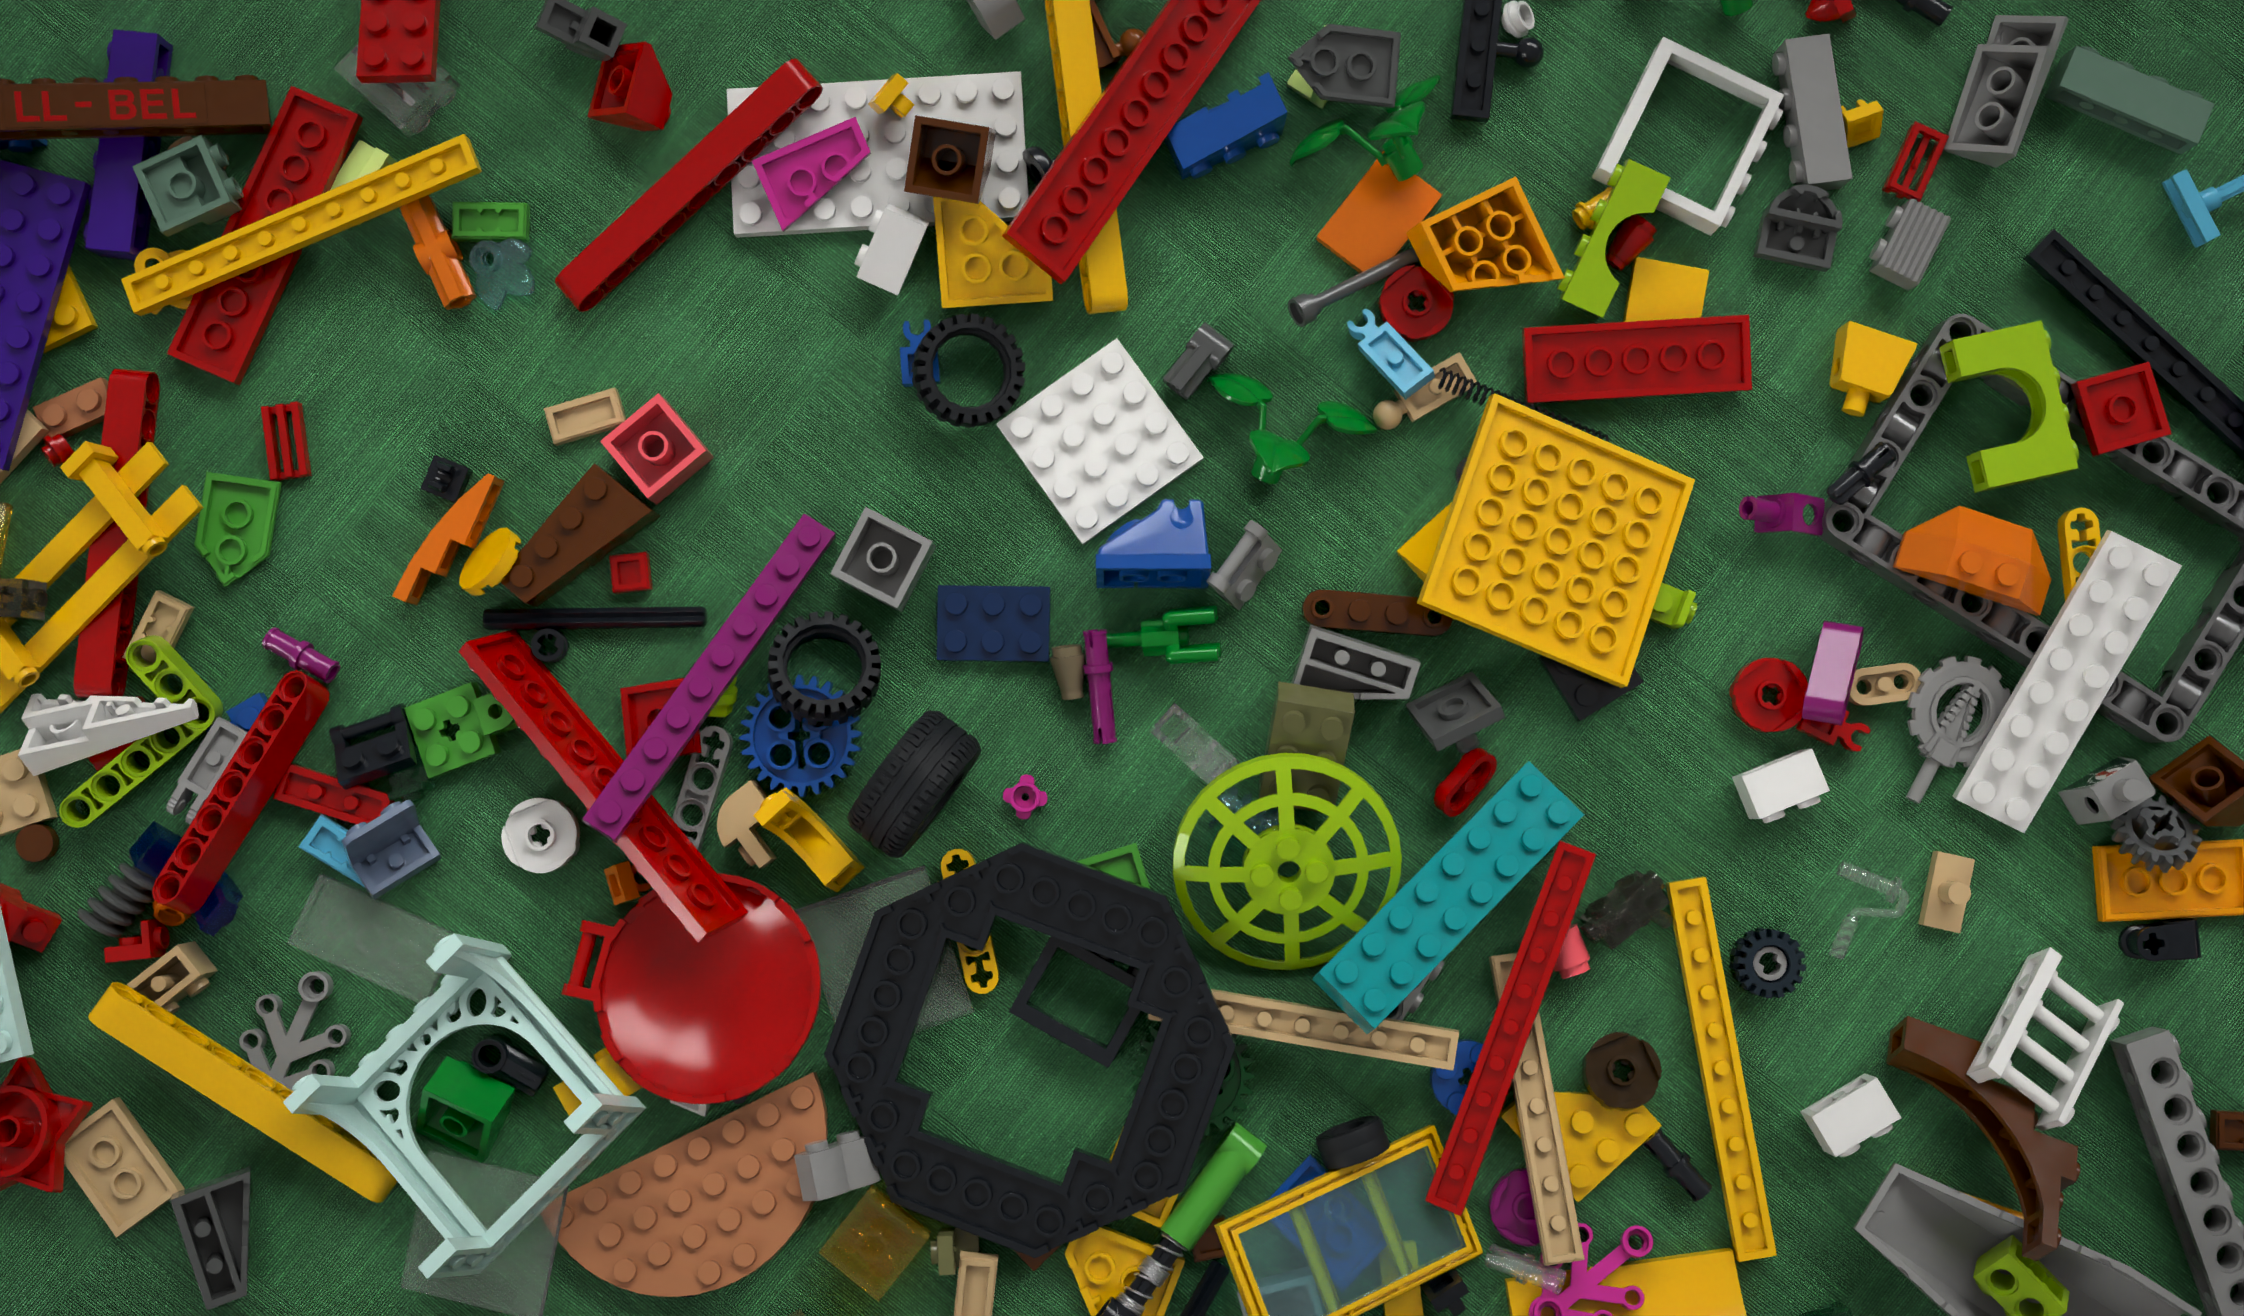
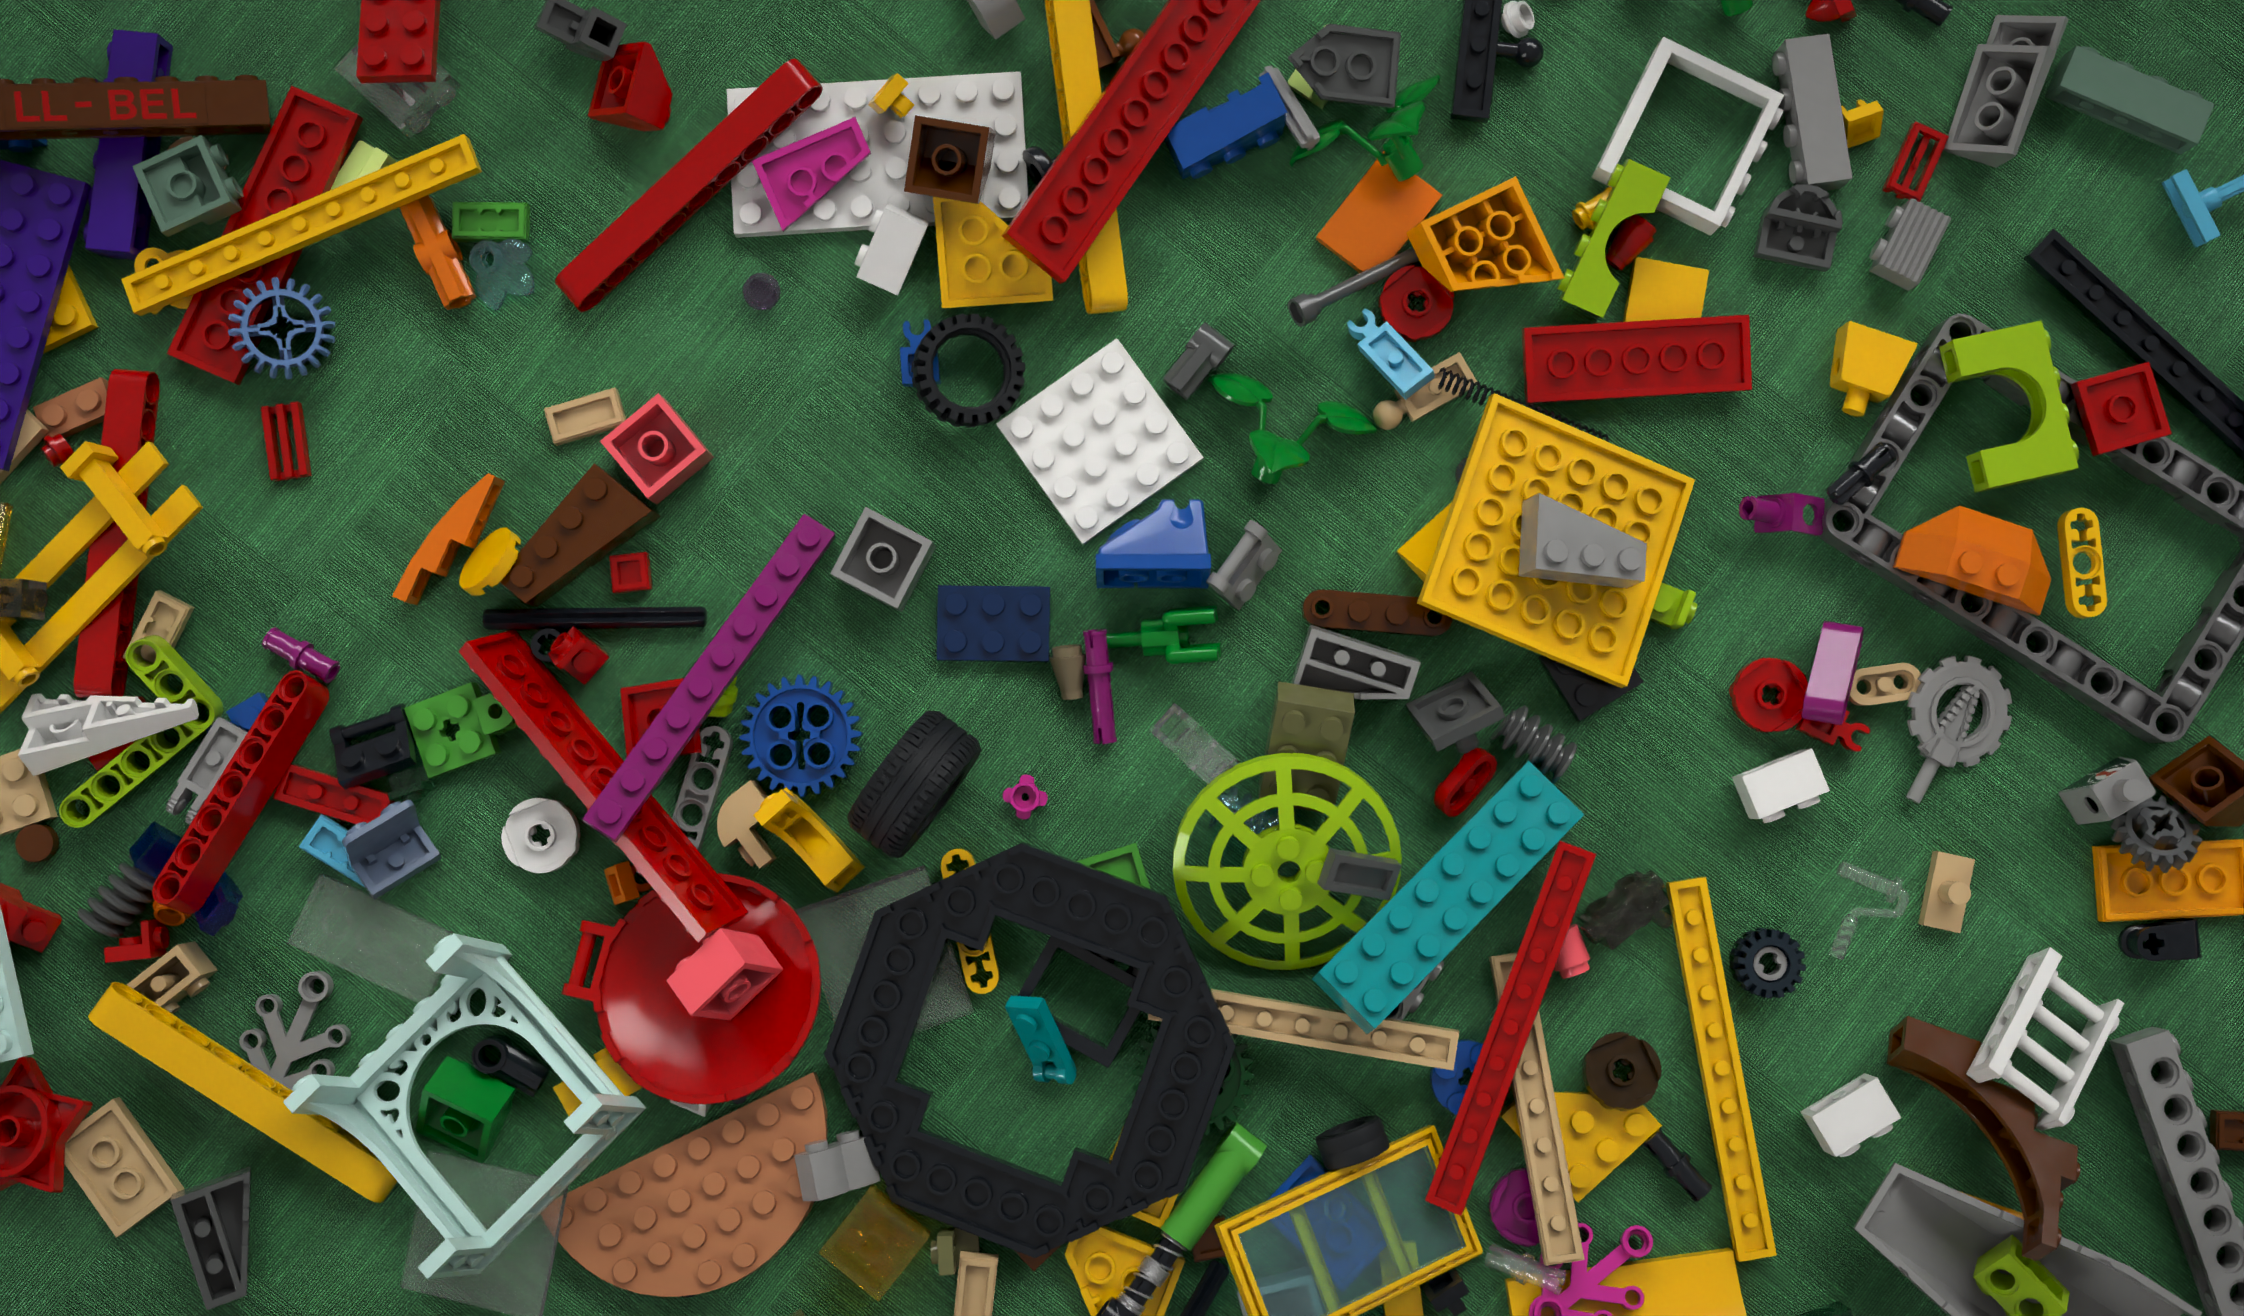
bright green tile [194,472,282,588] -> none
black tile [420,455,473,503] -> none
black tyre [768,611,881,726] -> none
white plate [1952,530,2182,833] -> none
none -> medium blue gear [228,277,335,380]
none -> red bracket [548,626,610,685]
none -> coral brick [666,928,783,1020]
none -> plate [743,273,781,311]
none -> teal plate [1005,995,1077,1085]
none -> light grey axle [1259,65,1320,150]
none -> dark grey tile [1318,848,1402,900]
none -> dark grey piece [1491,705,1577,784]
none -> light grey wedge [1519,493,1647,588]

